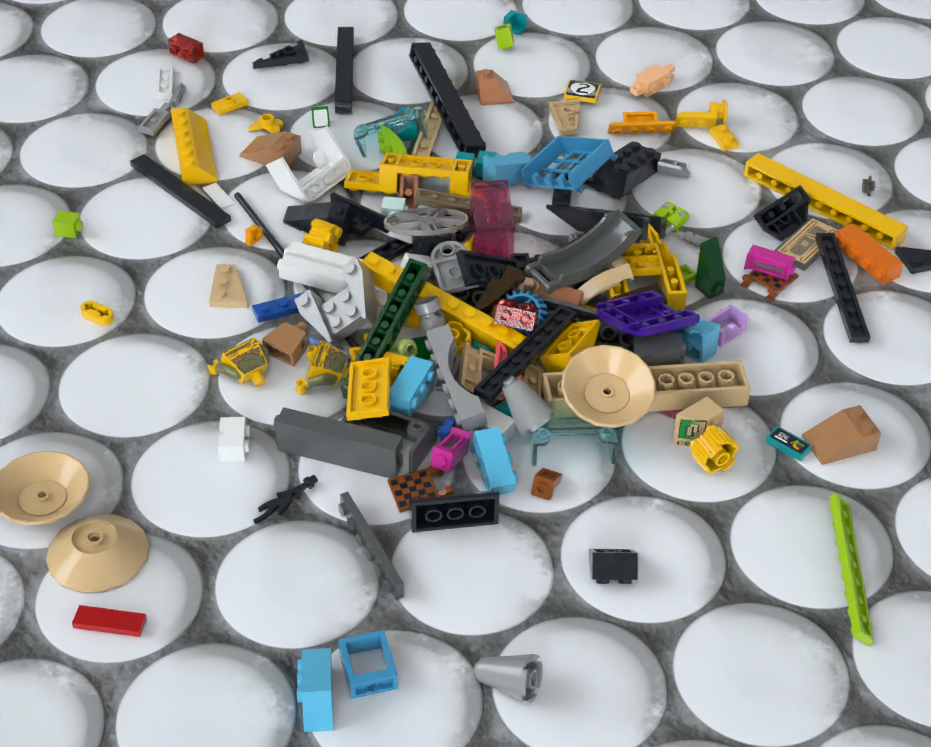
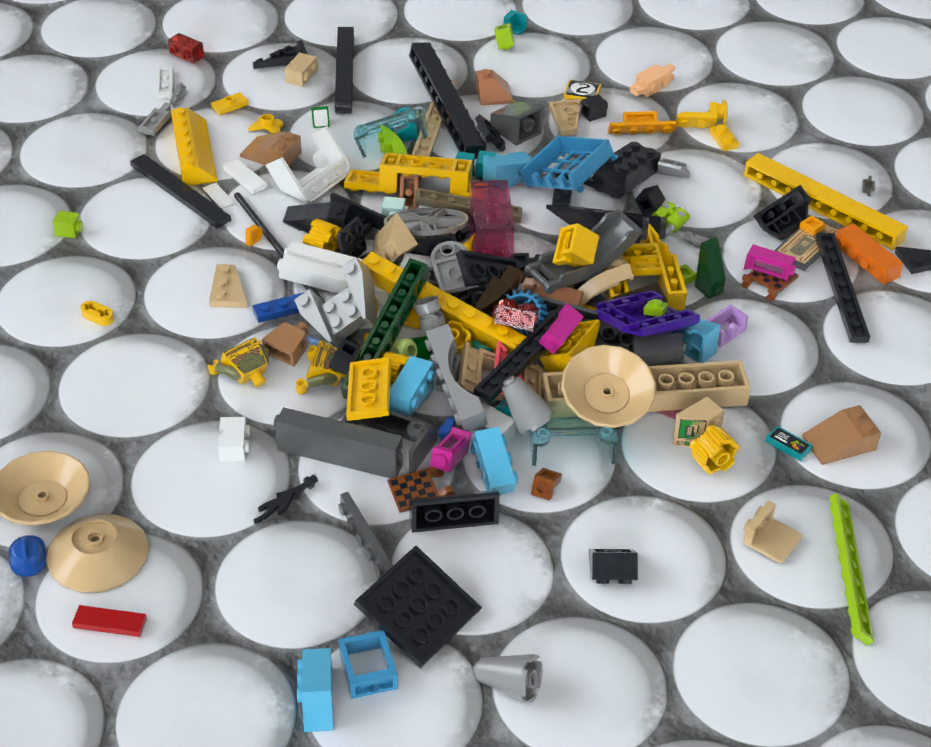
none -> blue piece [9,535,46,577]
none -> white tile [223,159,267,194]
none -> tan brick [284,52,319,87]
none -> black brick [329,338,361,375]
none -> black bracket [334,217,367,258]
none -> black plate [354,546,482,669]
none -> tan slope [372,213,418,265]
none -> black plate [475,114,506,152]
none -> dark grey slope [490,101,543,146]
none -> dark pink window [538,303,584,354]
none -> yellow plate [552,223,600,268]
none -> black brick [581,94,608,122]
none -> black brick [635,185,666,214]
none -> lime plate [644,299,668,317]
none -> tan bracket [743,500,802,563]
none -> light orange tile [799,215,826,236]

